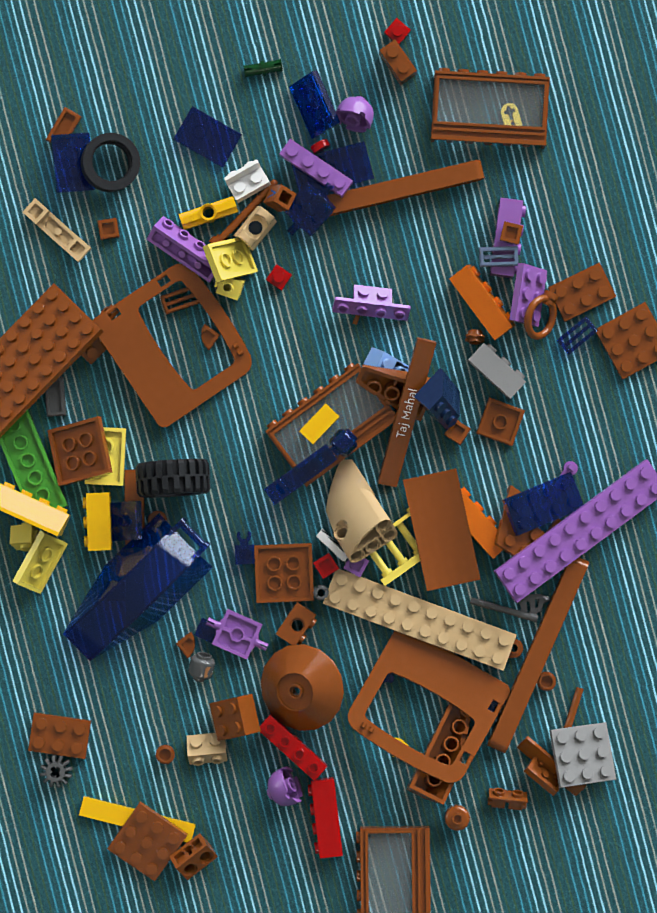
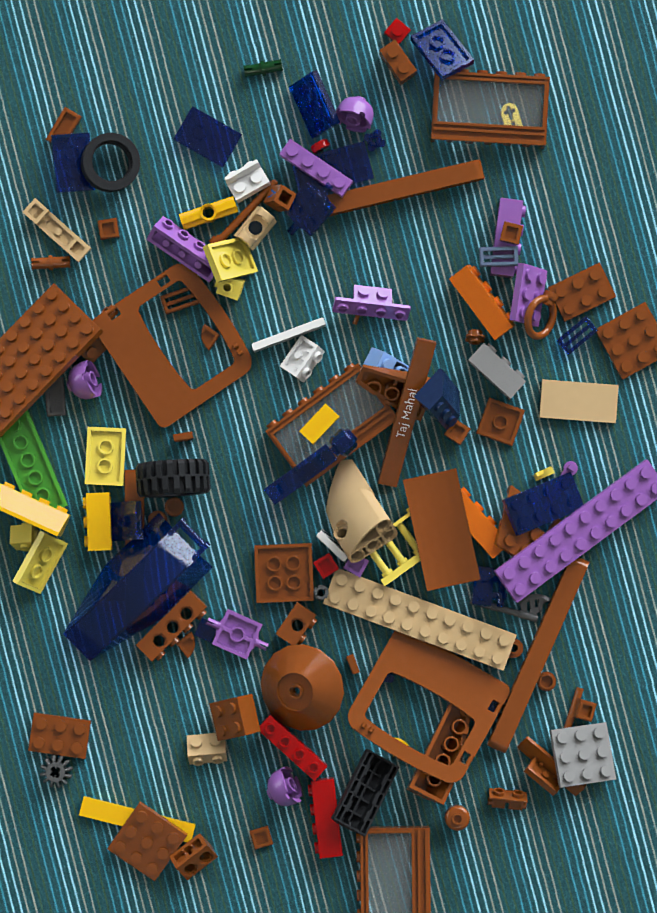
dark orange plate [47,416,113,486] -> none
dark orange plate [156,745,175,764] -> none
dark grey head [188,652,215,682] -> none
clear blue plate [235,531,255,565] -> none
red plate [266,264,292,291] -> none
none -> dark orange pin [31,255,70,271]
none -> medium lavender cylinder [67,360,102,400]
none -> dark orange brick [136,590,208,661]
none -> dark orange tile [165,497,184,517]
none -> dark orange tile [173,431,194,442]
none -> dark orange tile [249,825,273,850]
none -> white tile [252,318,326,353]
none -> white bracket [280,335,325,382]
none -> black piece [331,749,399,836]
none -> dark orange tile [346,653,360,674]
none -> clear blue plate [364,129,385,152]
none -> clear blue plate [410,19,474,80]
none -> clear blue plate [471,566,507,607]
none -> light yellow tile [533,466,555,481]
none -> tan tile [539,379,619,423]
none -> dark orange tile [572,698,597,722]

